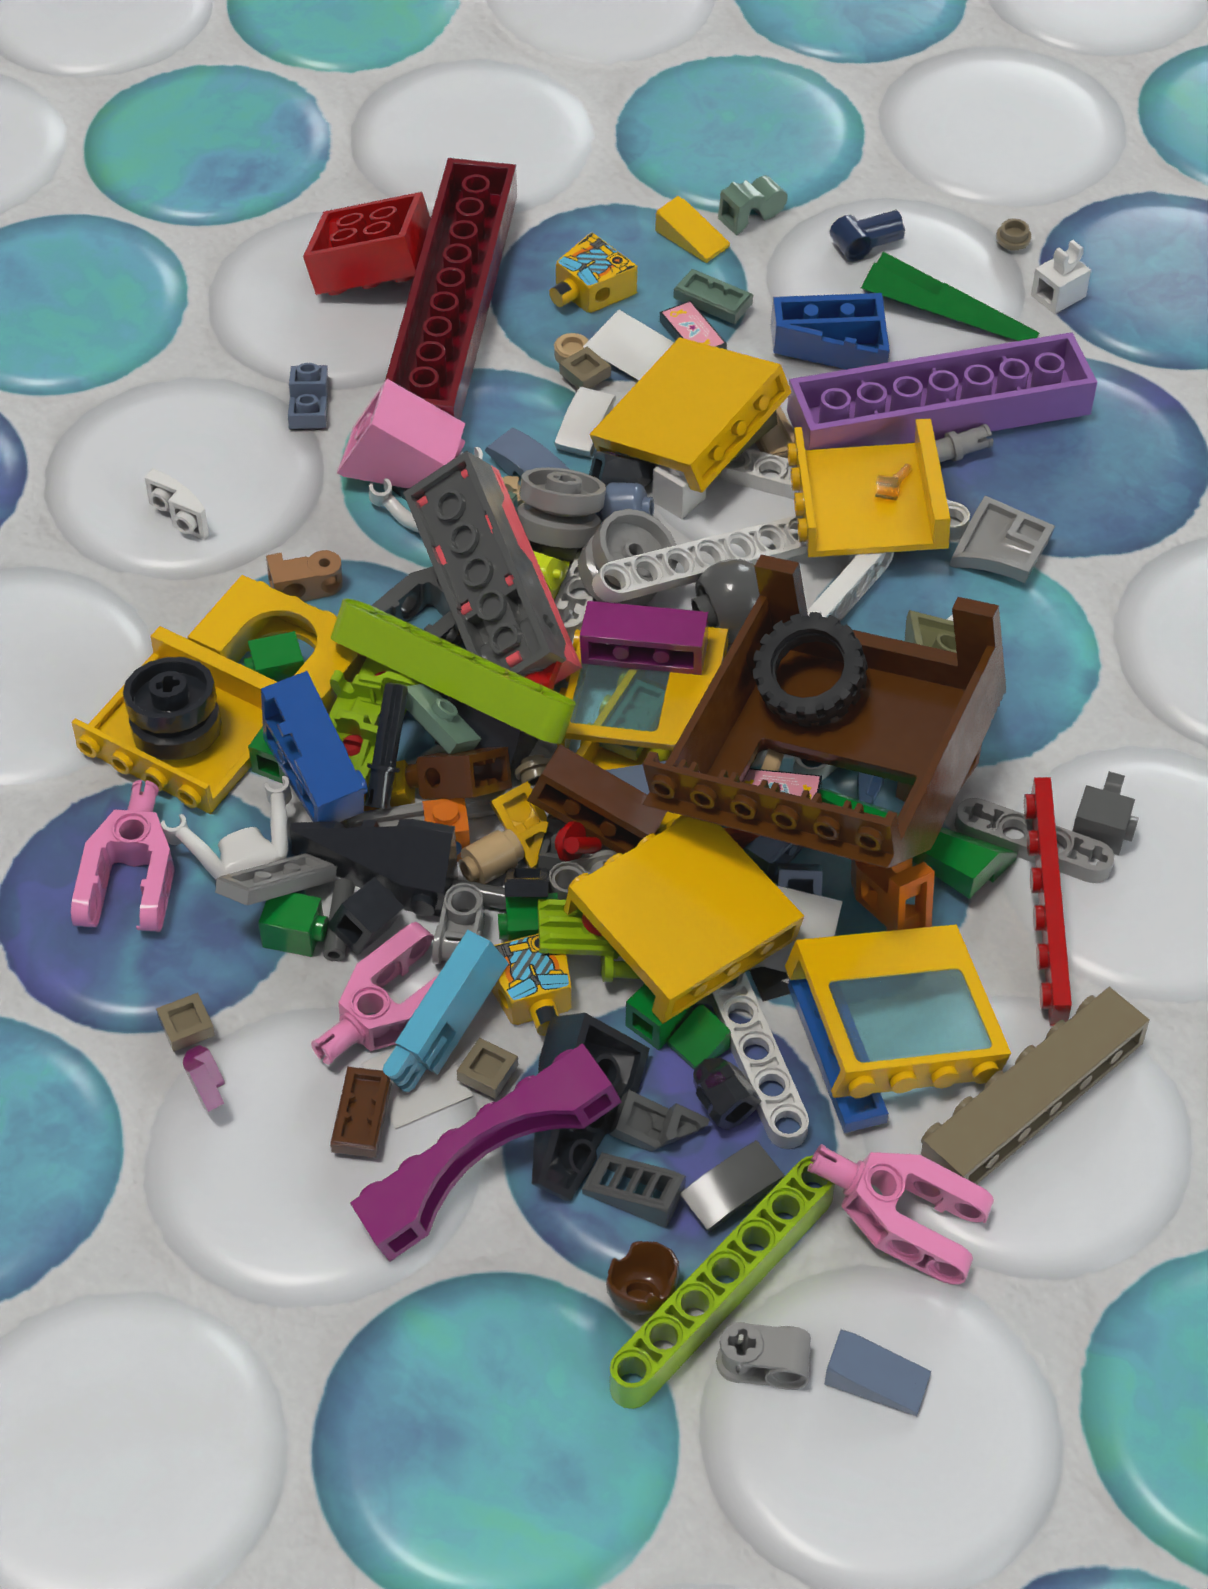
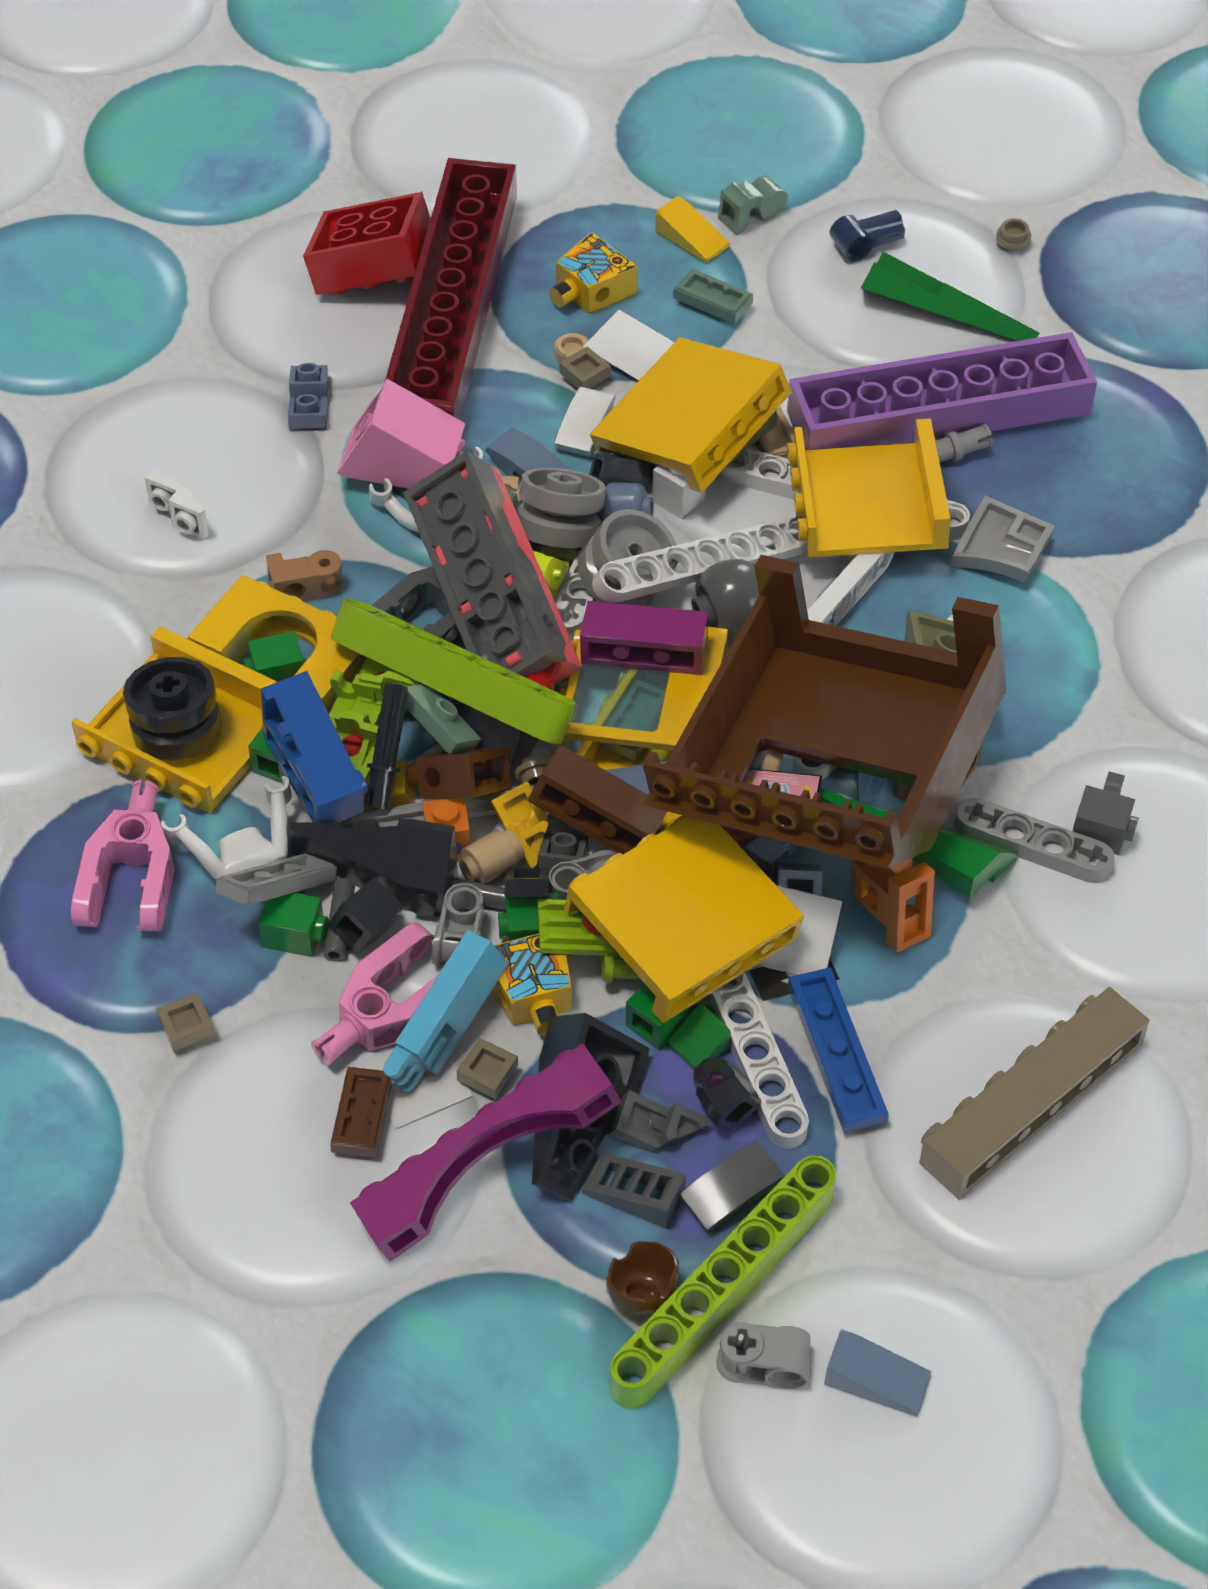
slope [183,1045,225,1112] -> none
red plate [555,821,602,862] -> none
bright pink tile [660,301,727,350] -> none
black tyre [753,612,868,727] -> none
blue wedge [770,293,890,369] -> none
panel [785,924,1011,1098] -> none
bright pink piece [807,1144,994,1285] -> none
clear yellow hand [875,464,912,500] -> none
red plate [1024,777,1072,1025] -> none
white brick [1031,240,1091,314] -> none

